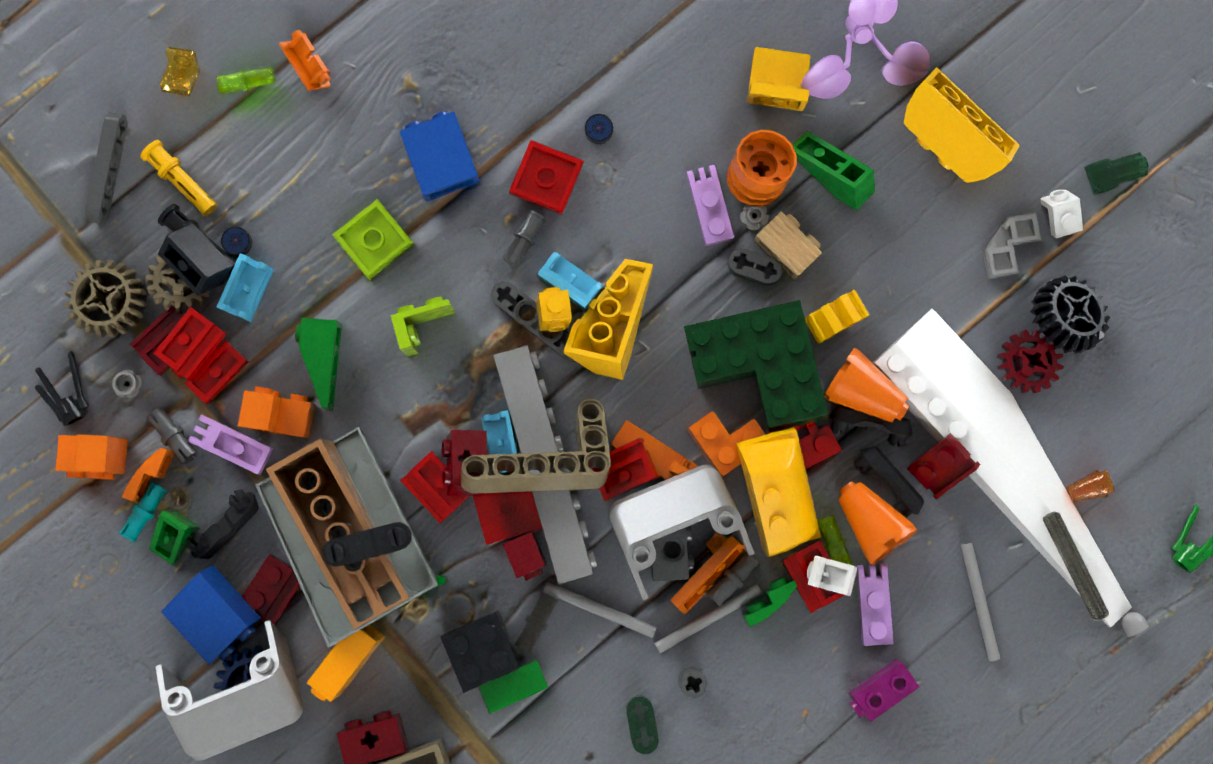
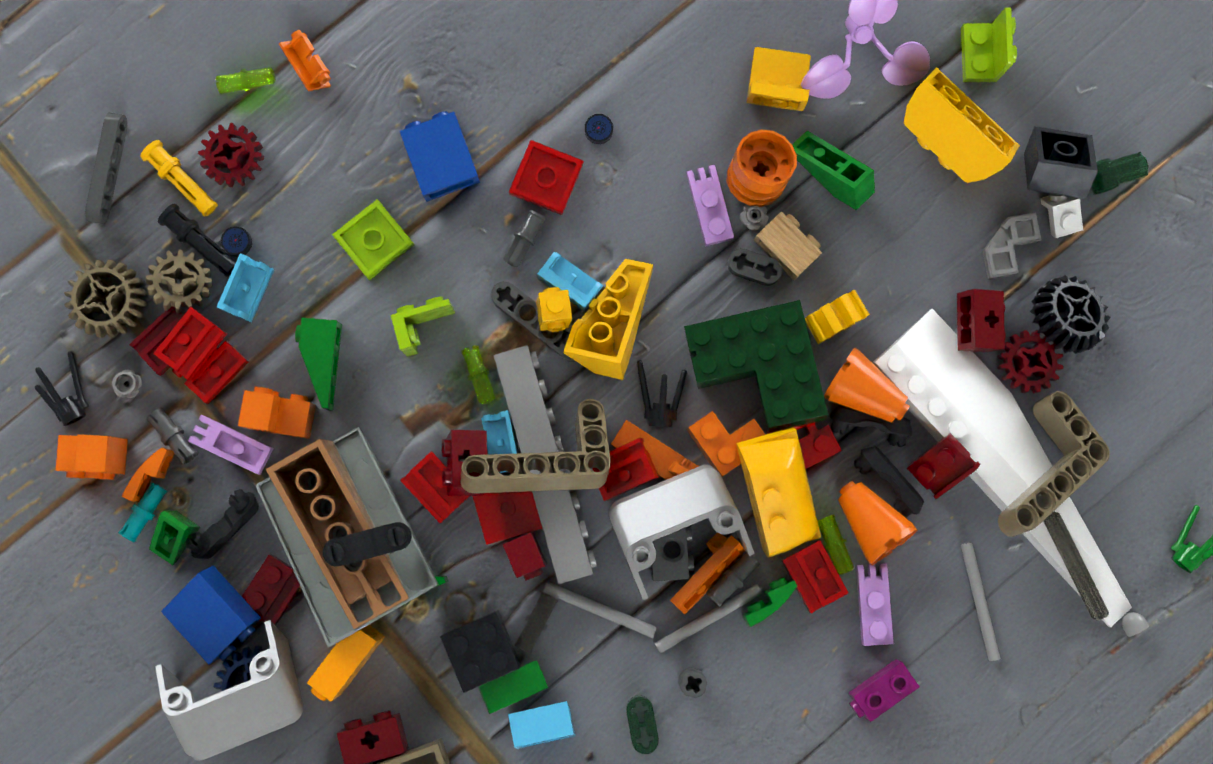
black brick [158,224,233,296] -> none
clear yellow bracket [160,47,200,96] -> none
white bracket [807,556,858,596] -> none
clear orange cone [1066,470,1115,503] -> none
none -> dark red gear [198,123,264,188]
none -> clear neon green axle [461,345,495,404]
none -> medium azure hinge [508,701,575,749]
none -> black plant [637,360,687,427]
none -> dark red brick [957,289,1006,352]
none -> lime bracket [961,7,1017,82]
none -> dark tan beam [998,391,1110,537]
none -> black brick [1024,126,1098,199]

